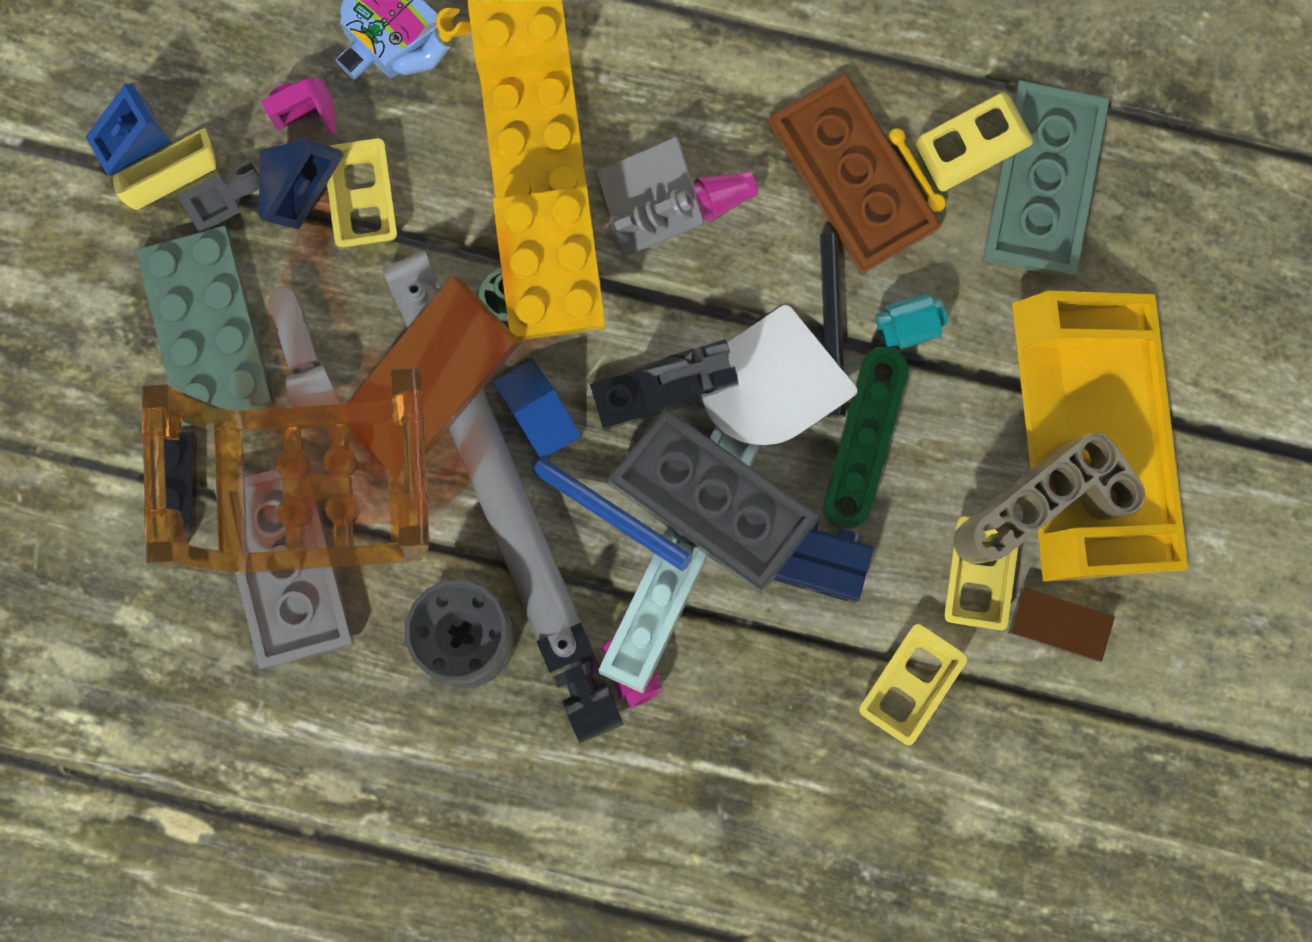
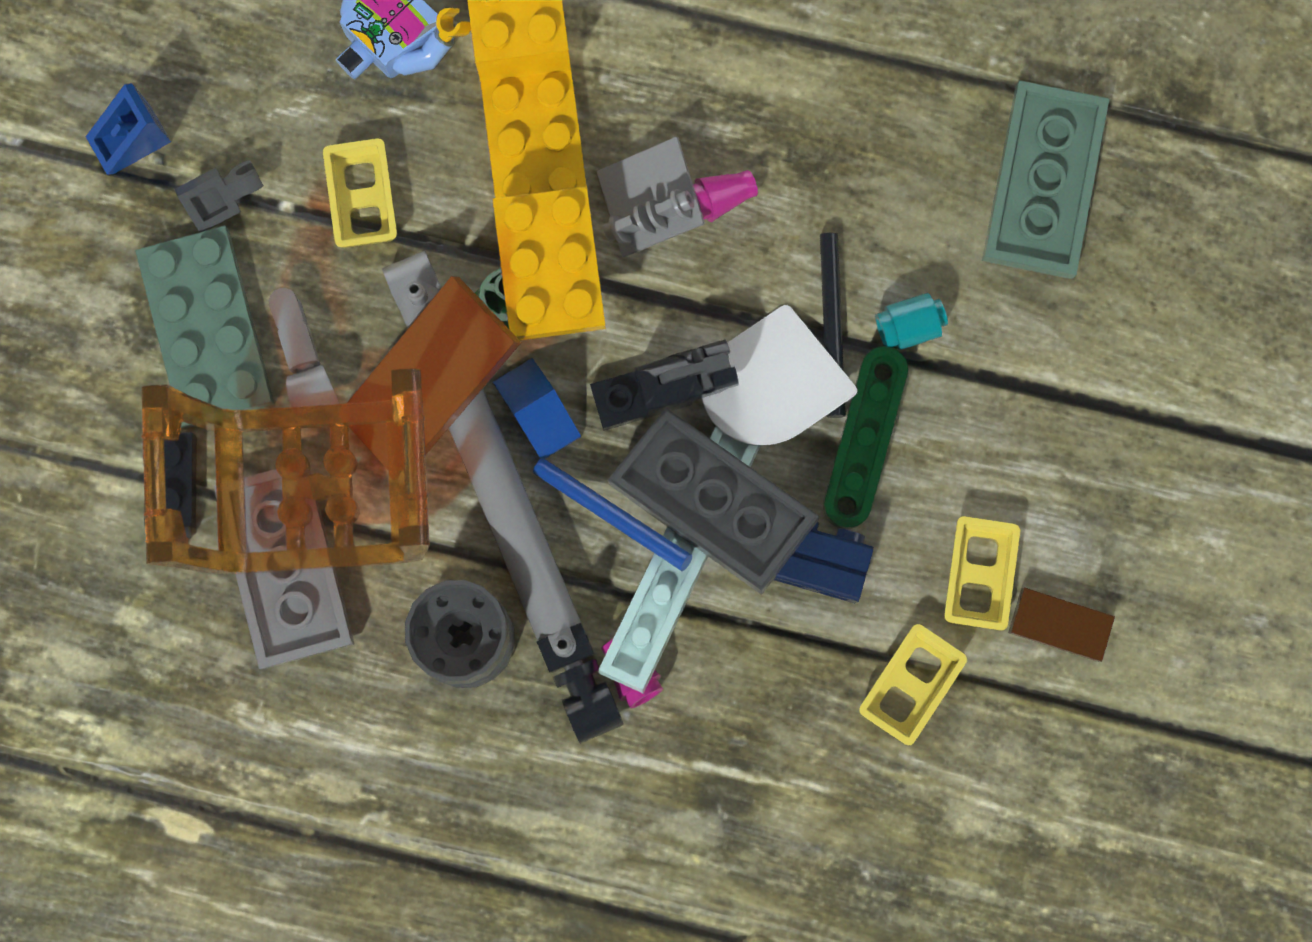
light yellow piece [112,128,216,210] -> none
dark blue slope [259,139,344,229] -> none
dark pink plate [261,78,336,136] -> none
dark orange tile [767,73,942,276] -> none
yellow hinge [888,128,946,214] -> none
light yellow piece [916,92,1033,191] -> none
dark tan beam [954,433,1145,564] -> none
yellow slope [1012,290,1189,582] -> none

